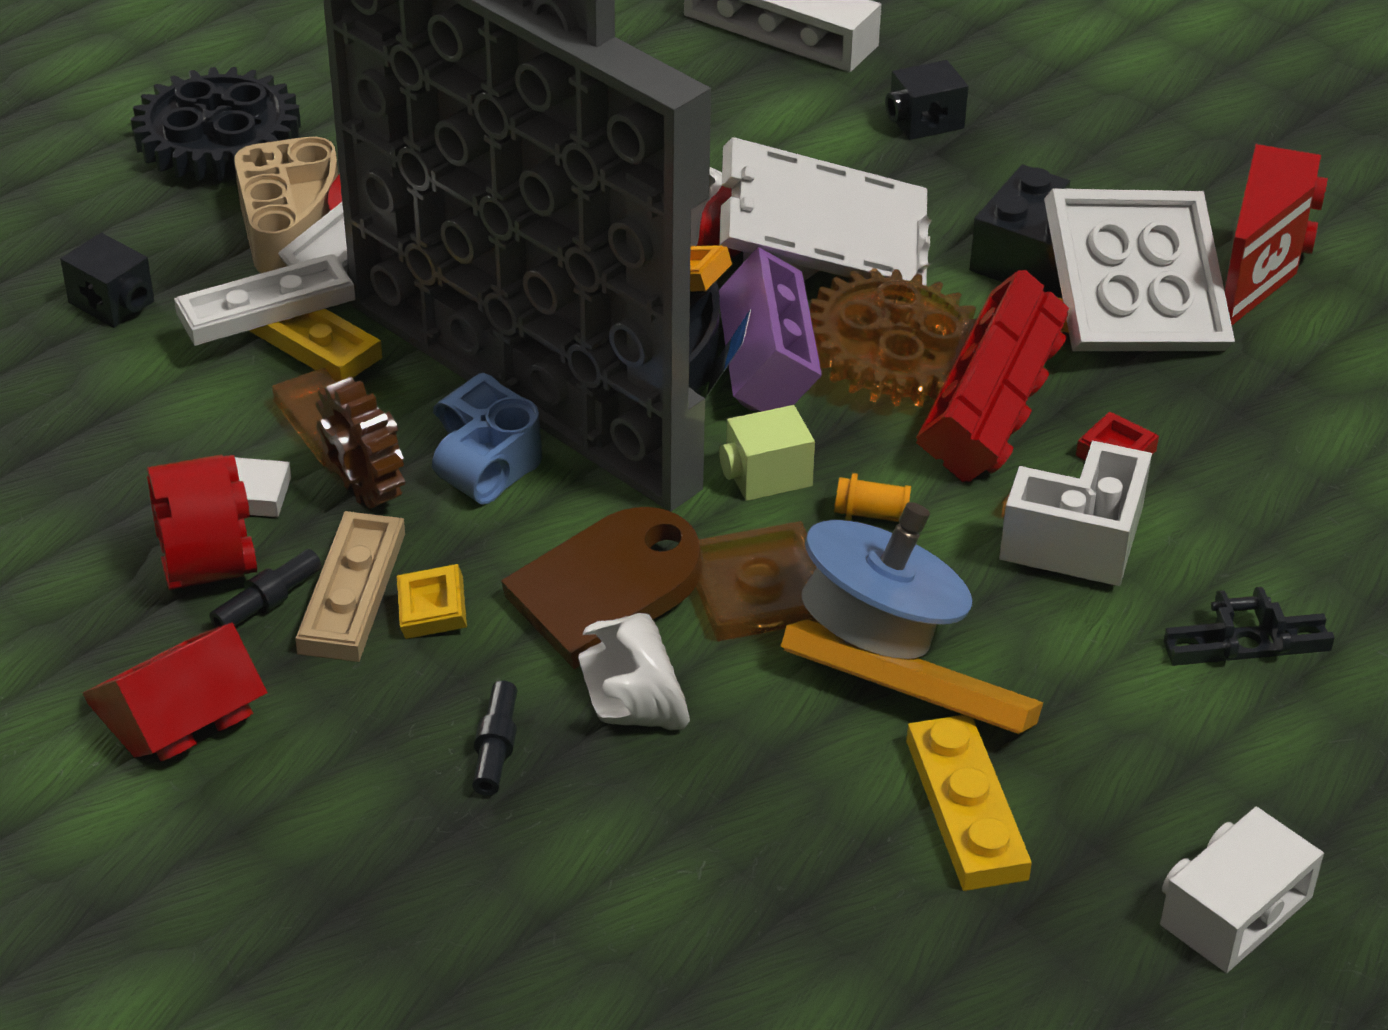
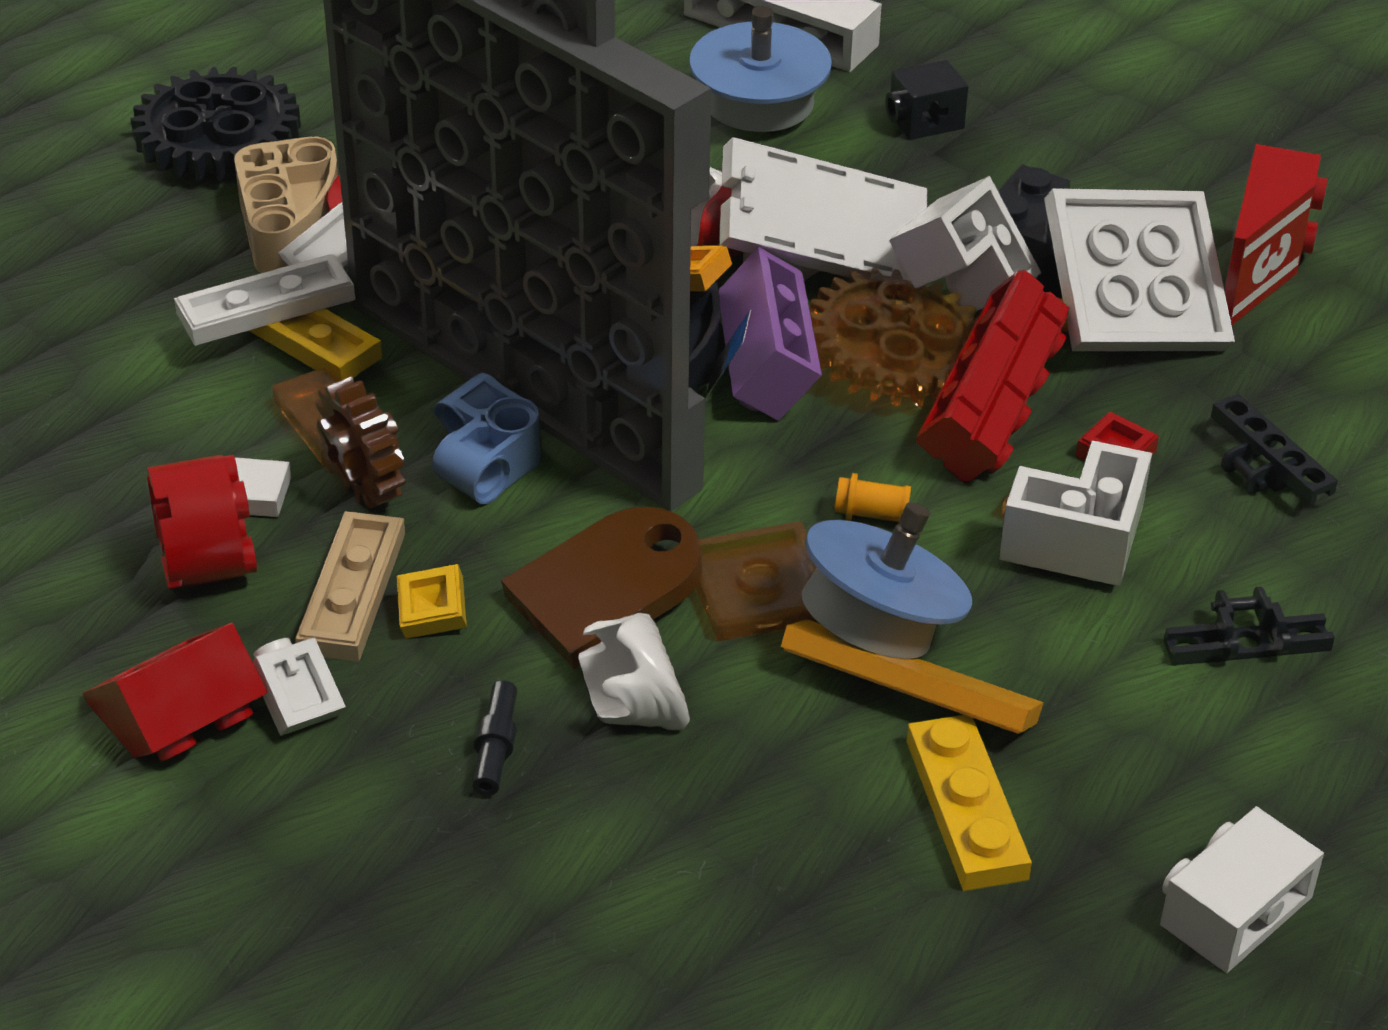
black brick [60,232,155,328] -> none
black bar [209,549,322,628] -> none
yellowish green brick [719,405,815,501] -> none
none -> white bracket [252,637,346,736]
none -> medium blue piece [690,6,832,132]
none -> white brick [889,176,1041,315]
none -> black piece [1211,393,1338,505]

